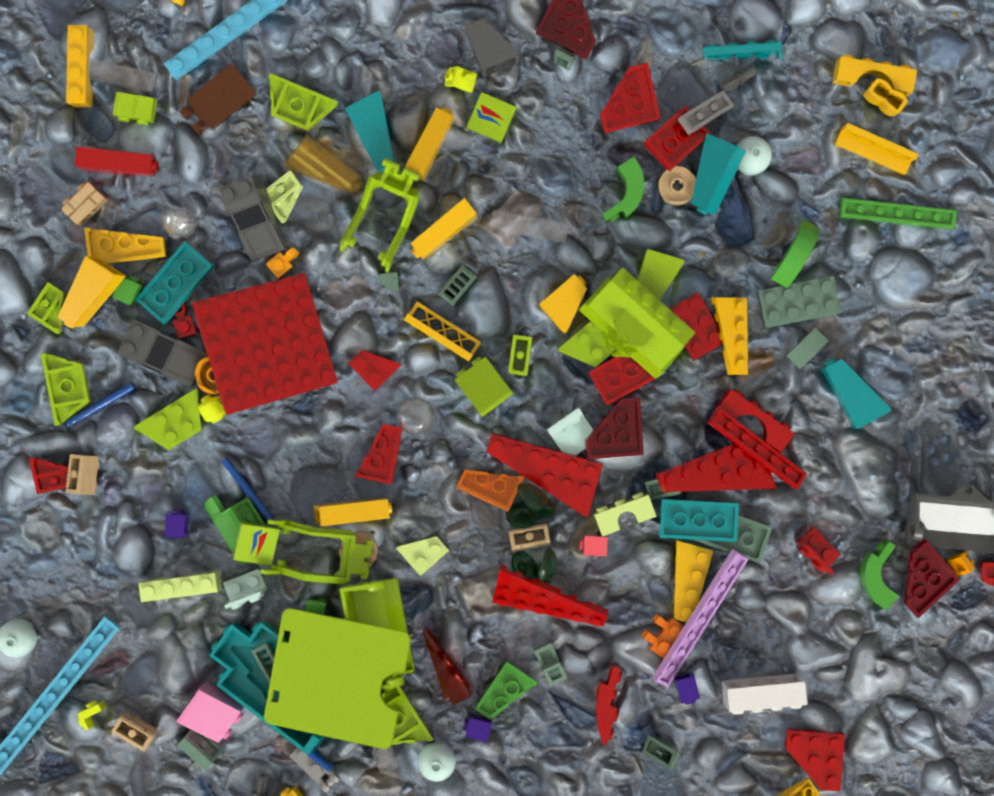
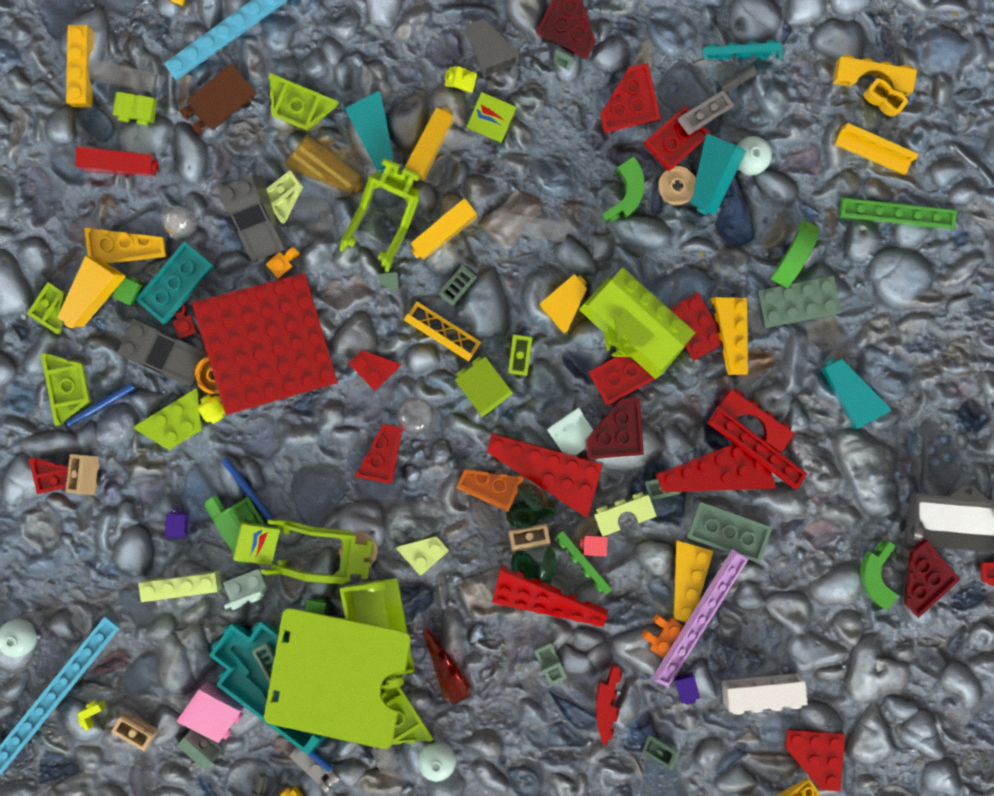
tan brick [61,182,108,227] -> none
yellow slope [313,498,392,526] -> none
dark purple brick [463,714,492,742] -> none
bright green wing [475,660,538,720] -> none
lime wing [557,321,616,367] -> none
lime slope [637,249,685,300] -> none
teal plate [659,499,739,542] -> none
sand green slope [786,326,829,369] -> none
red bracket [796,527,840,575] -> none
light orange tile [947,551,975,576] -> none
none -> bright green plate [556,529,612,595]

